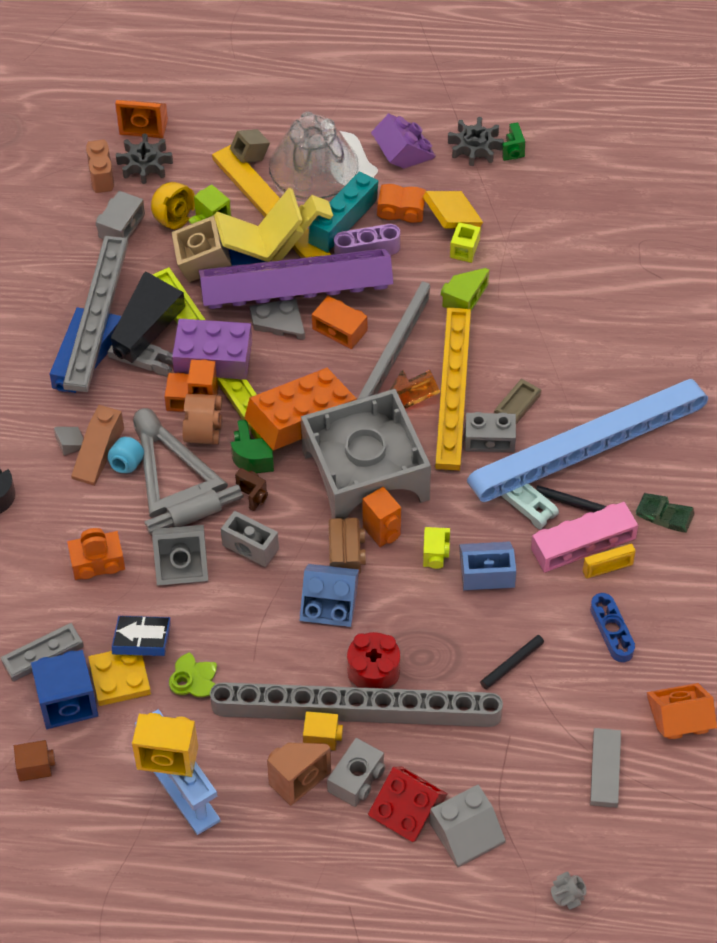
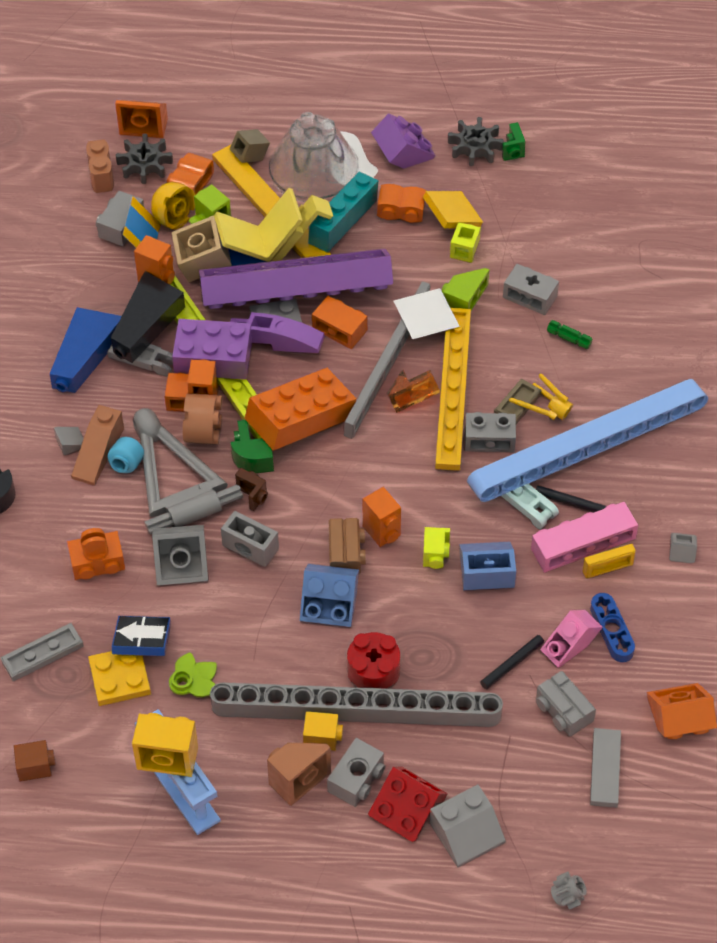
blue slope [31,650,99,730] -> none
light grey tile [63,236,128,392] -> none
light grey piece [301,389,431,520] -> none
lavender beam [334,224,400,255] -> none
clear green slope [636,493,695,533] -> none
none -> sticker [122,196,161,248]
none -> orange brick [134,235,175,284]
none -> orange brick [167,152,214,195]
none -> medium lavender slope [230,312,325,353]
none -> white sticker [394,288,460,339]
none -> light grey brick [503,264,559,315]
none -> yellow plant [509,374,573,420]
none -> light grey brick [536,671,596,737]
none -> bright pink slope [540,610,603,667]
none -> green axle [547,320,593,349]
none -> light grey slope [669,533,697,563]

